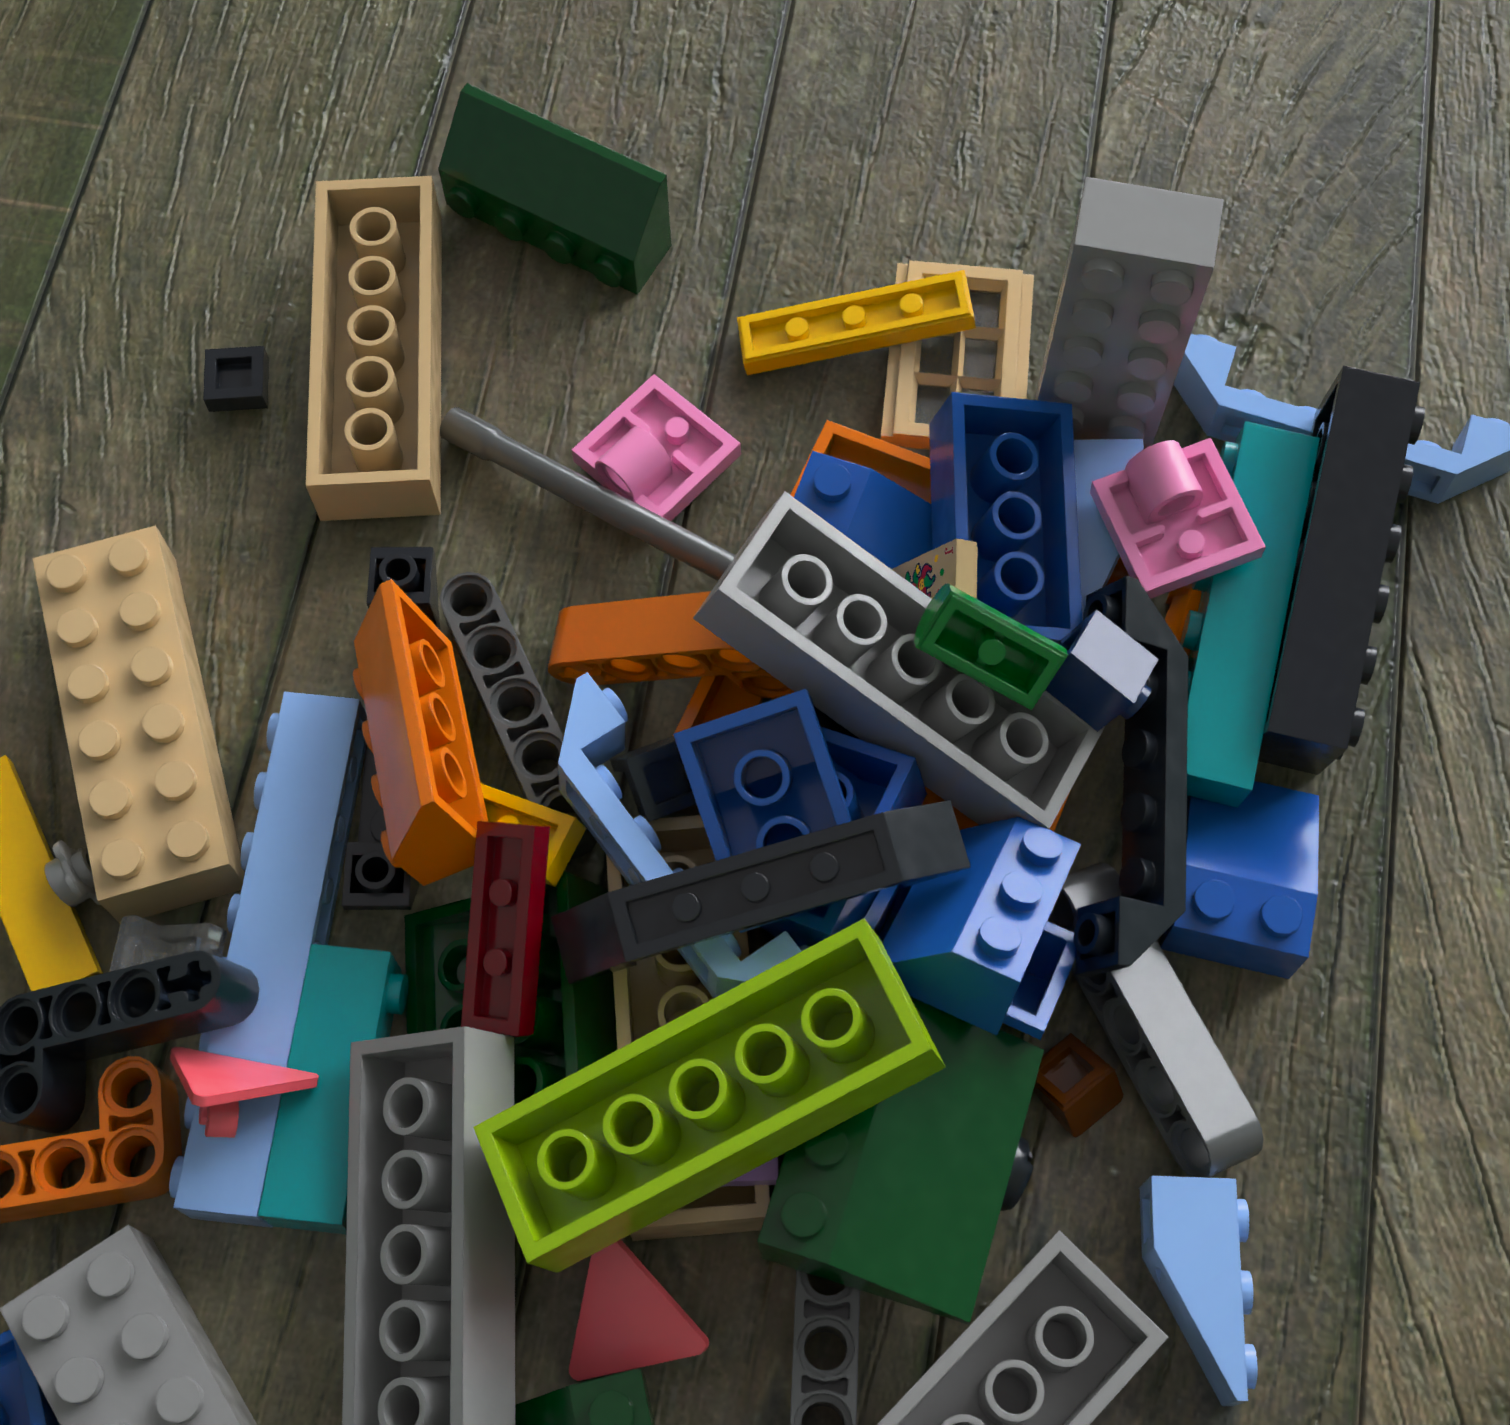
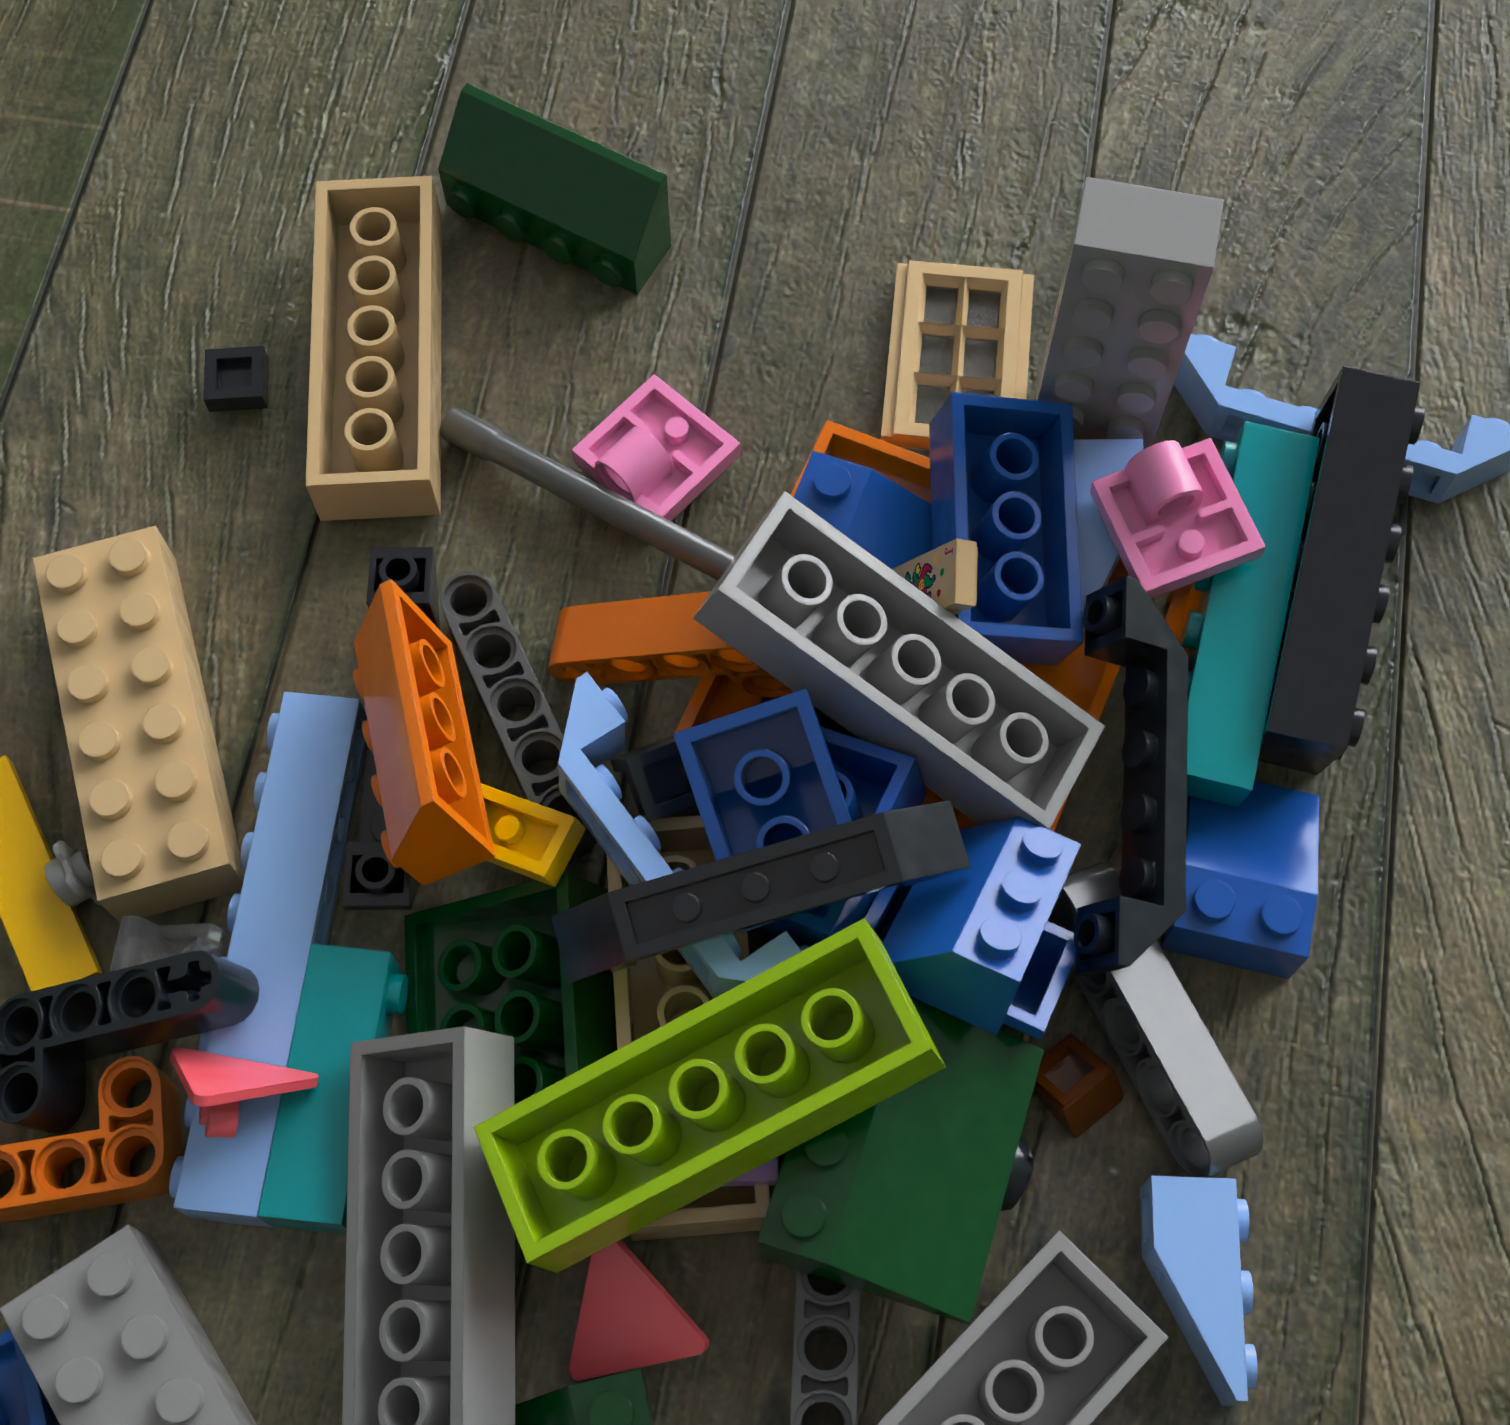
dark red plate [461,821,550,1036] -> none
yellow tile [737,270,976,375] -> none
green brick [914,583,1068,711] -> none
dark blue brick [1046,609,1159,732] -> none

